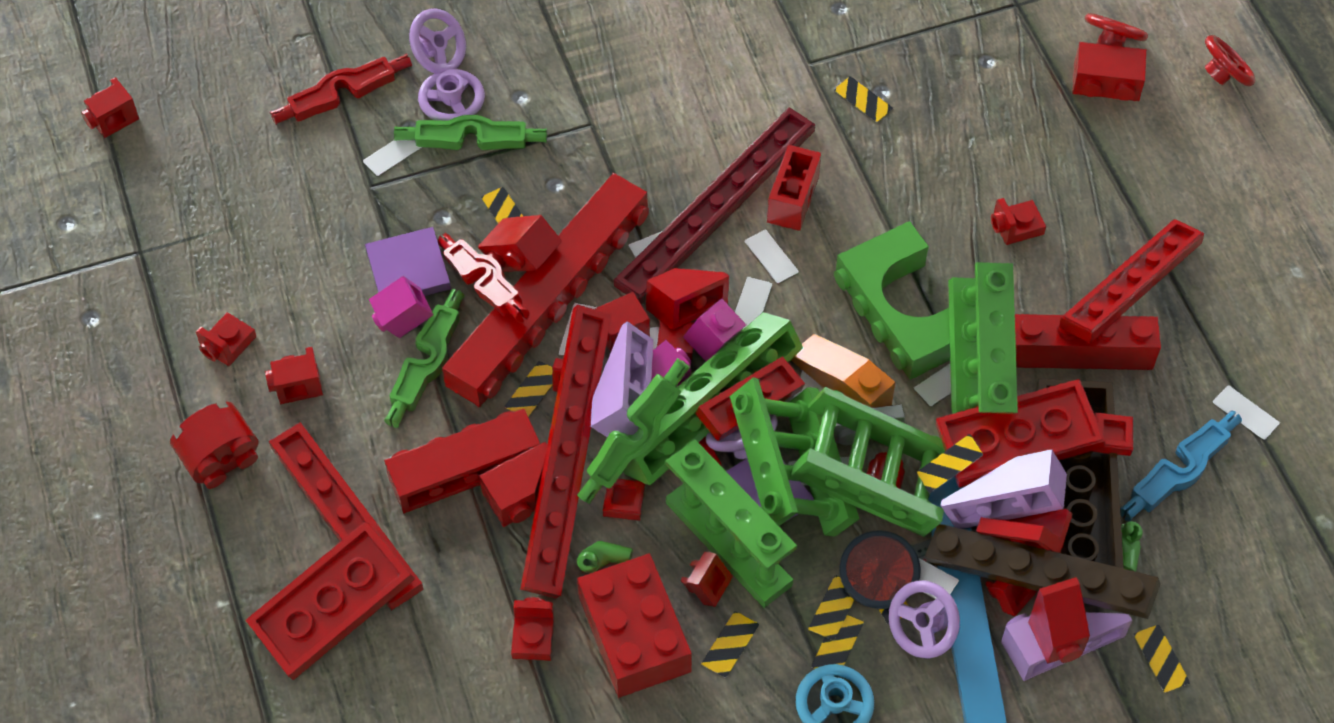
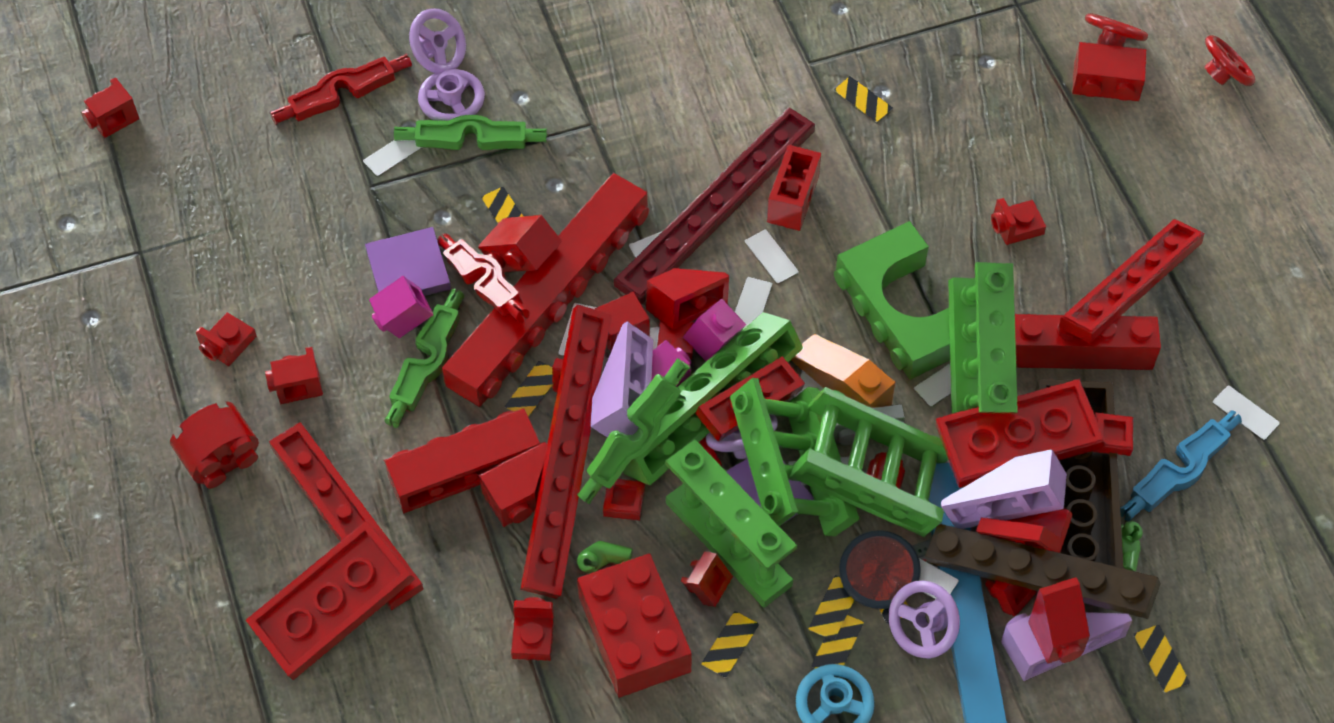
sticker [917,434,983,493] -> none

